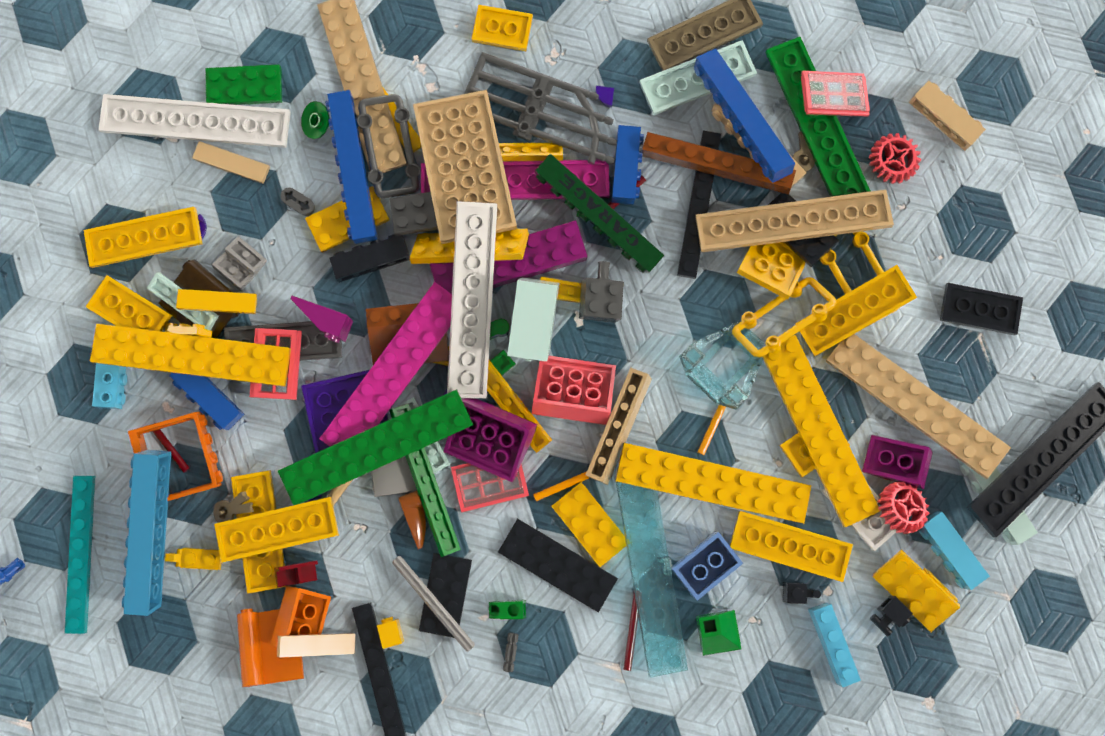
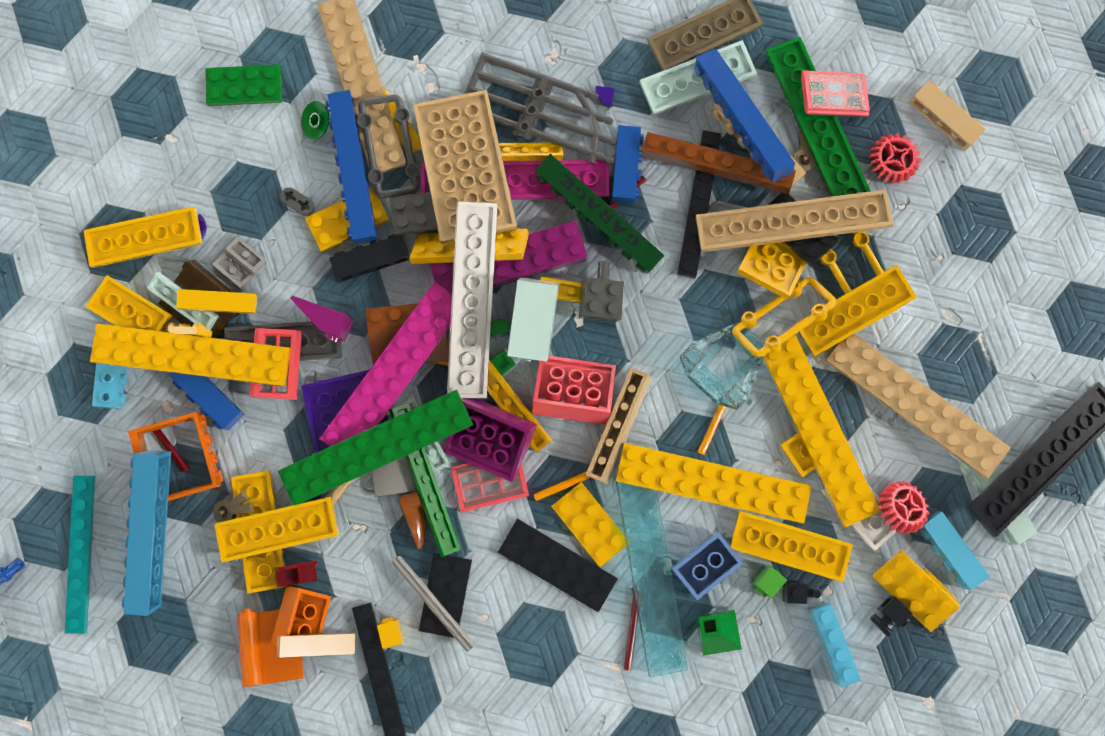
white plate [99,94,291,148] -> none
yellow hinge [165,548,222,570] -> none
tan tile [192,141,270,184] -> none
yellow plate [472,4,533,52] -> none
green leg [489,600,526,619] -> none
dark grey axle [503,632,519,672] -> none
magenta slope [862,435,933,489] -> none
black plate [940,283,1023,335] -> none
none -> bright green brick [750,565,787,598]

